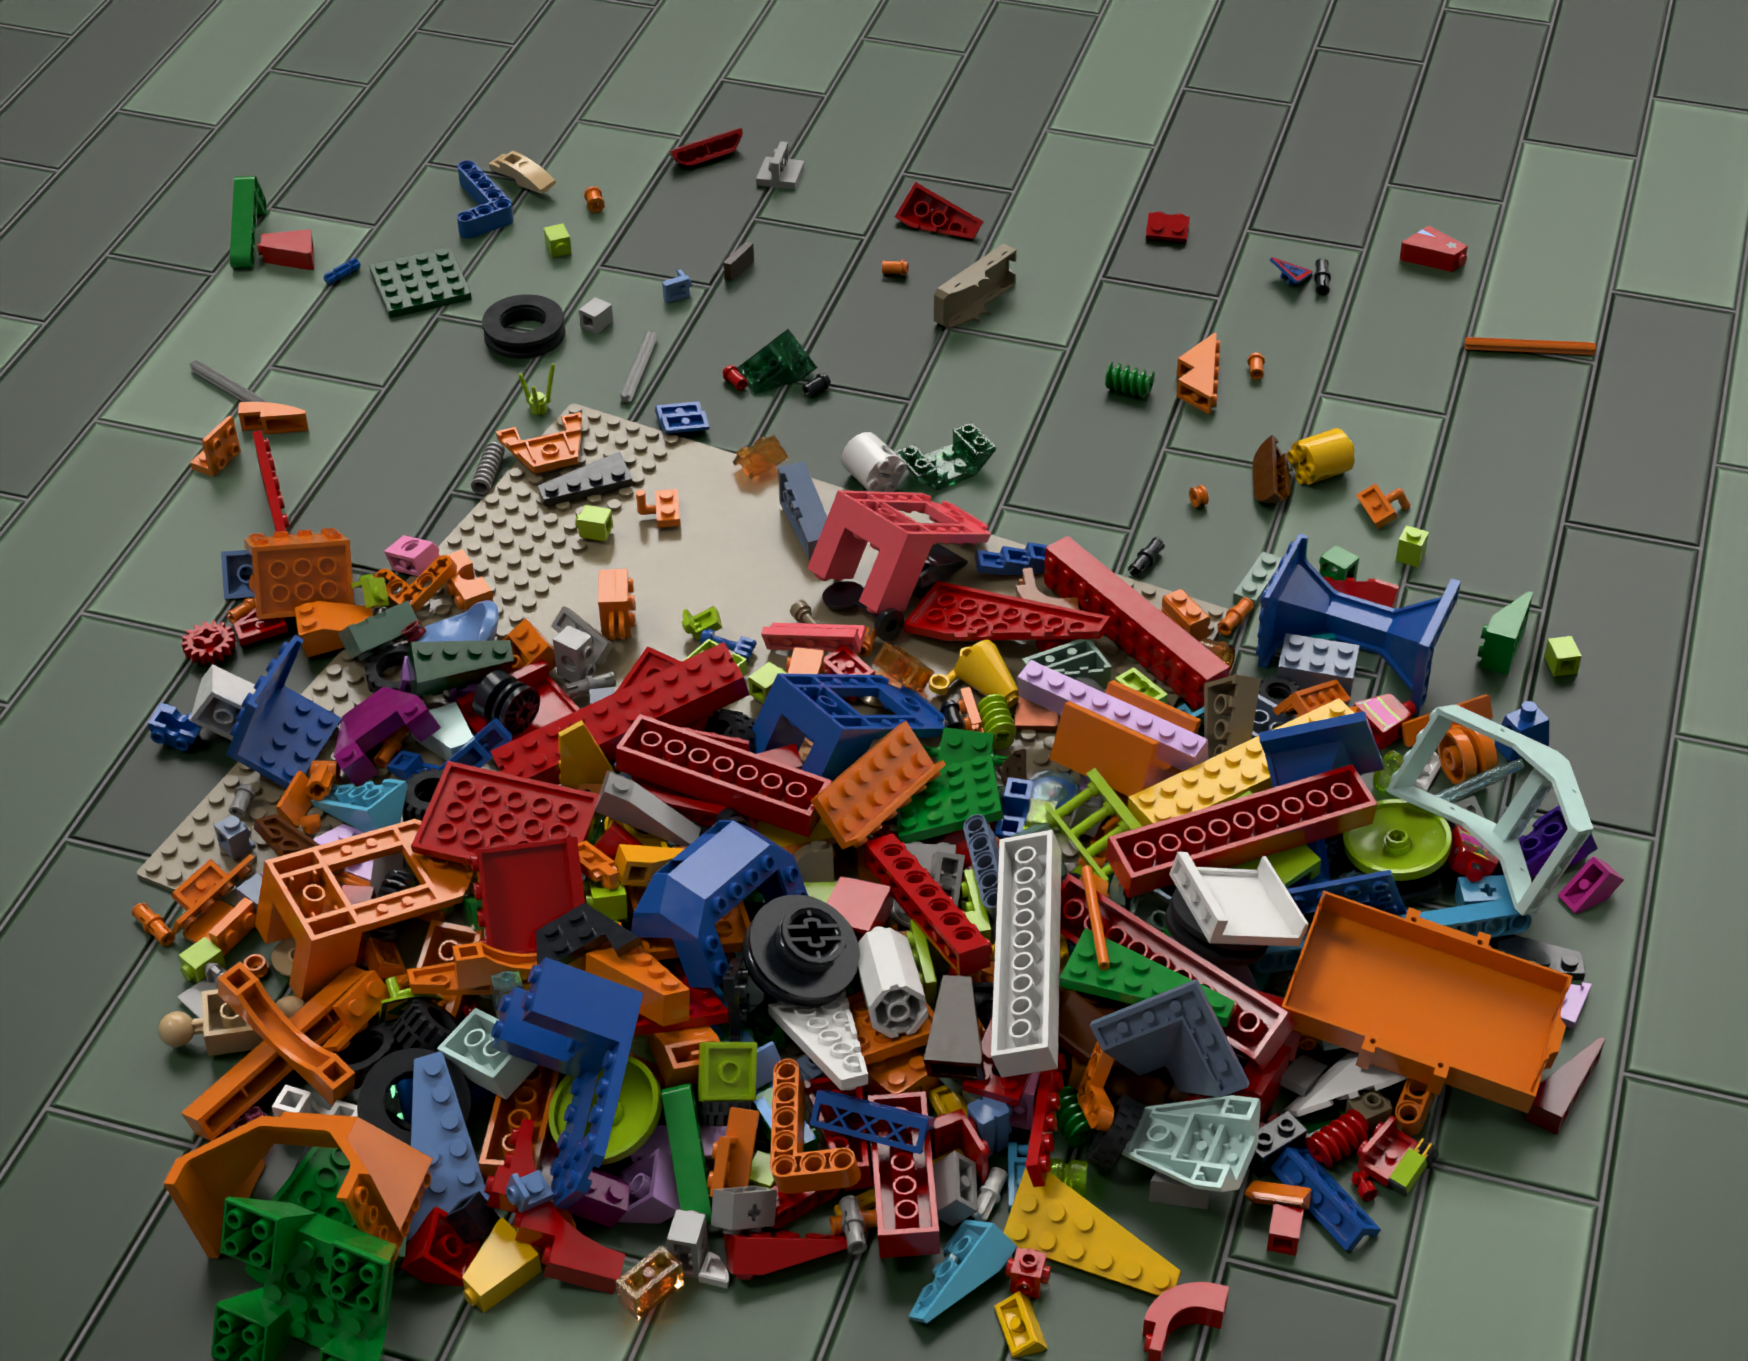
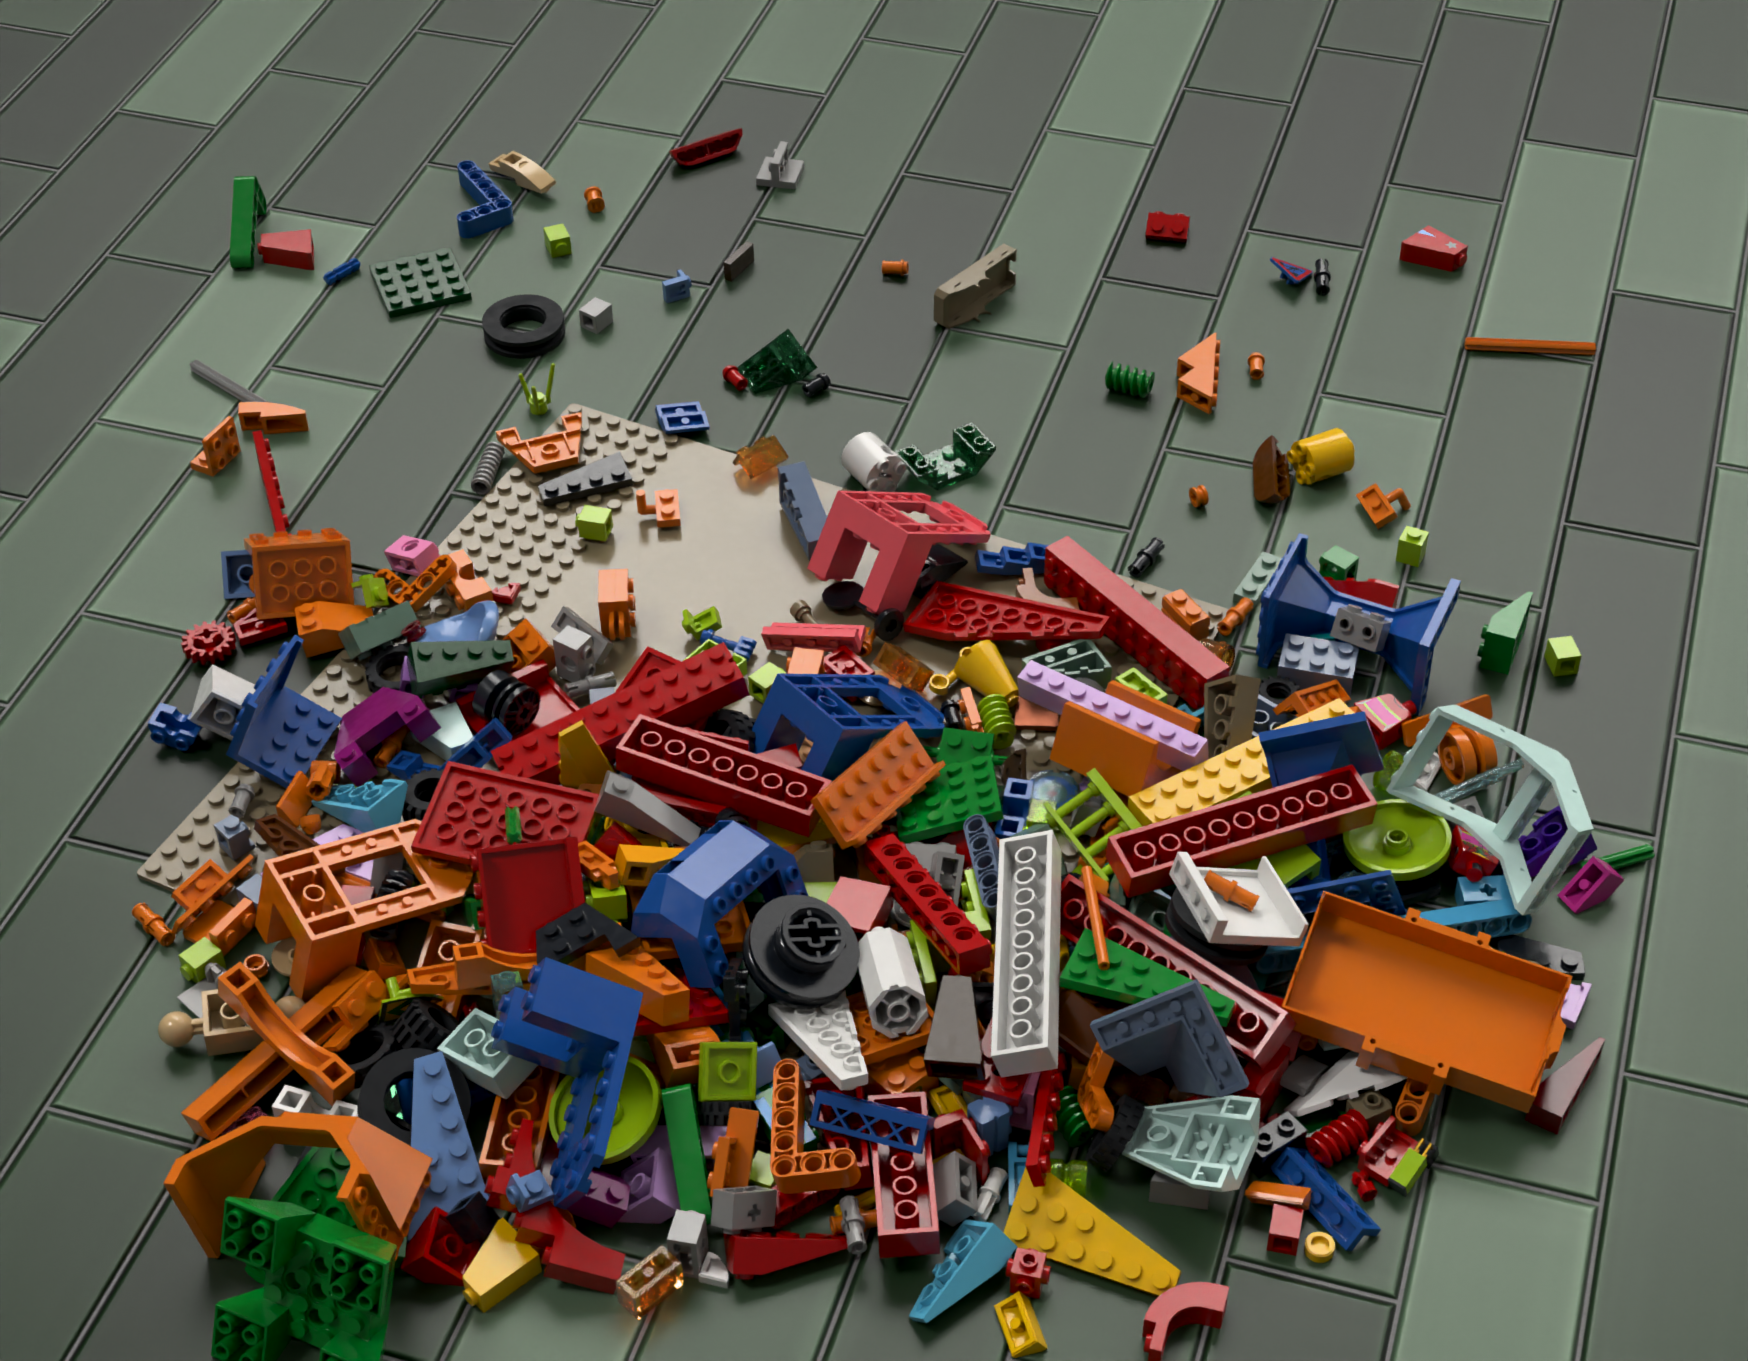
light grey axle [619,331,657,403] -> none
red wedge [895,182,984,240] -> none
blue torso [1494,701,1550,762] -> none
none -> red tile [492,583,521,605]
none -> green axle [505,806,522,845]
none -> orange pin [1204,870,1260,912]
none -> yellow tile [1304,1232,1335,1263]
none -> light grey brick [1330,604,1392,652]
none -> green axle [1580,844,1655,870]

